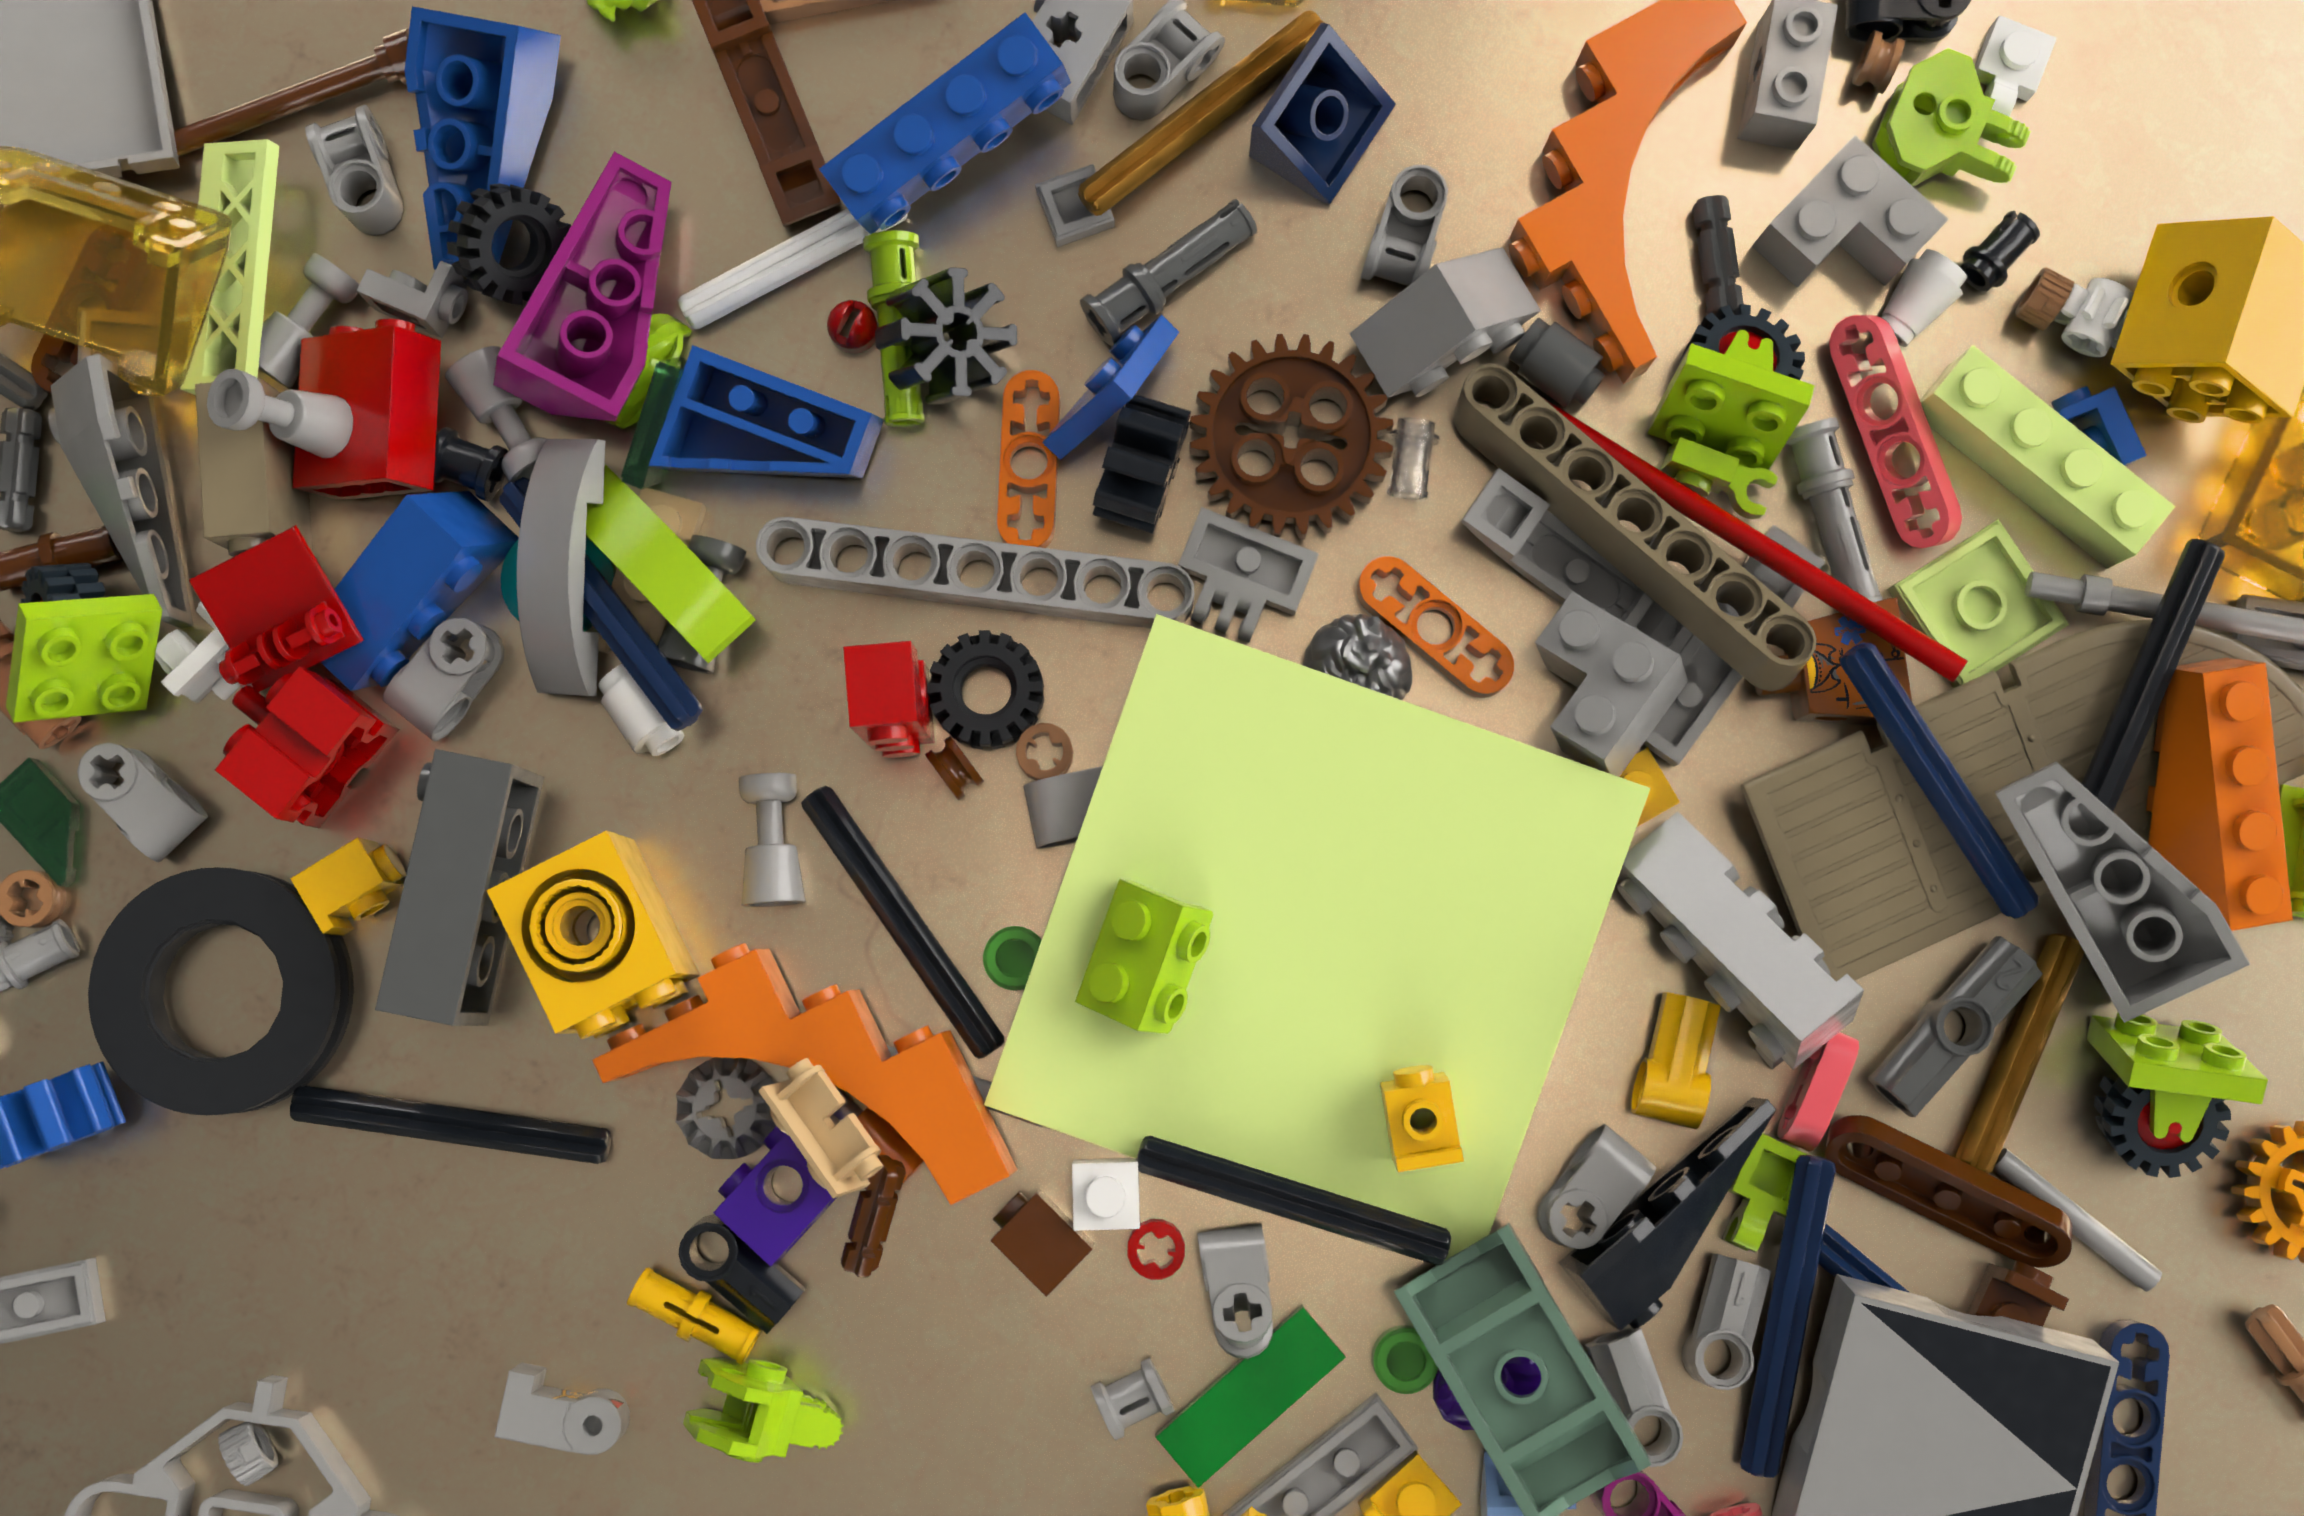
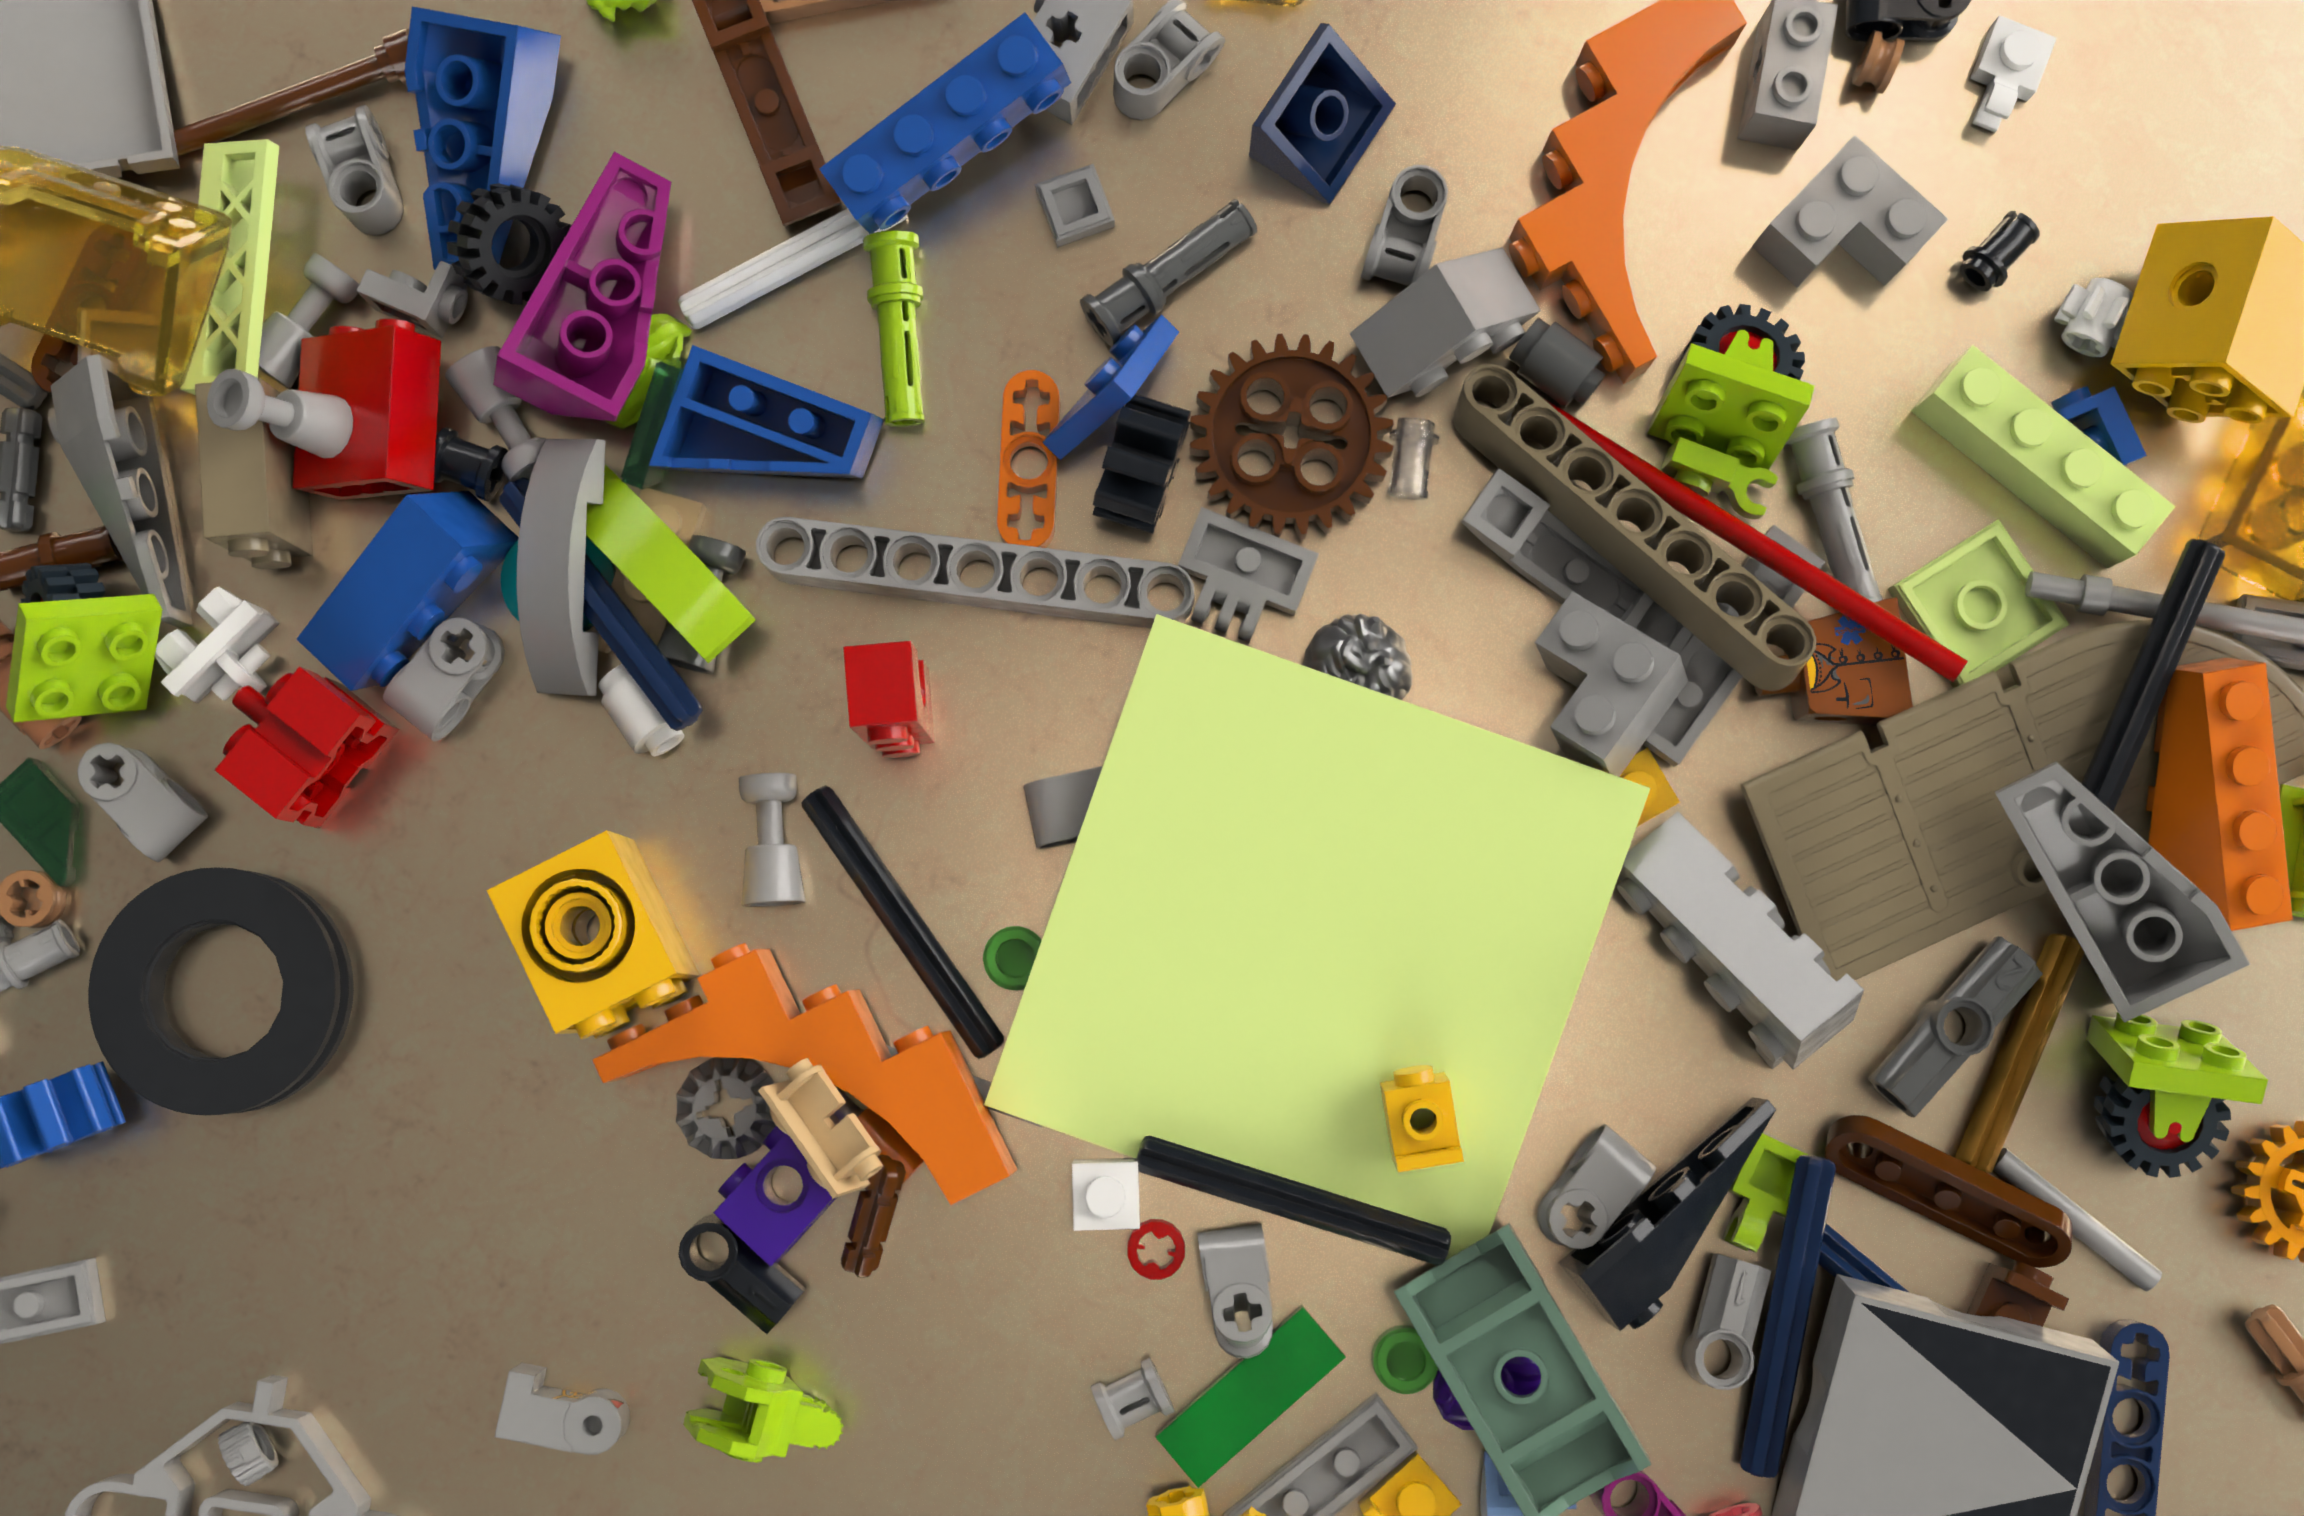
red hinge [189,525,364,692] -> none
yellow brick [290,837,406,936] -> none
black axle [290,1086,611,1164] -> none
dark grey brick [375,749,544,1026] -> none
yellow pin [627,1267,762,1365] -> none
red hinge [827,300,879,354] -> none
black gear [875,267,1018,404] -> none
reddish brown bush [925,736,984,800] -> none
black tyre [927,630,1044,750] -> none
reddish brown brick [990,1189,1094,1297] -> none
medium nougat bush [1016,723,1074,781] -> none
lime bracket [1075,879,1213,1034] -> none
pearl gold axle [1078,10,1324,216] -> none
orange beam [1357,556,1514,698] -> none
light grey piece [1585,1327,1684,1467] -> none
yellow piece [1631,992,1721,1130] -> none
dark grey axle [1692,195,1744,315] -> none
coral beam [1777,1032,1859,1152] -> none
coral beam [1829,315,1962,548] -> none
dark blue axle [1840,642,2039,919] -> none
lime hinge [1872,48,2031,187] -> none
white cone [1881,249,1967,347] -> none
medium nougat axle [2016,267,2074,331] -> none

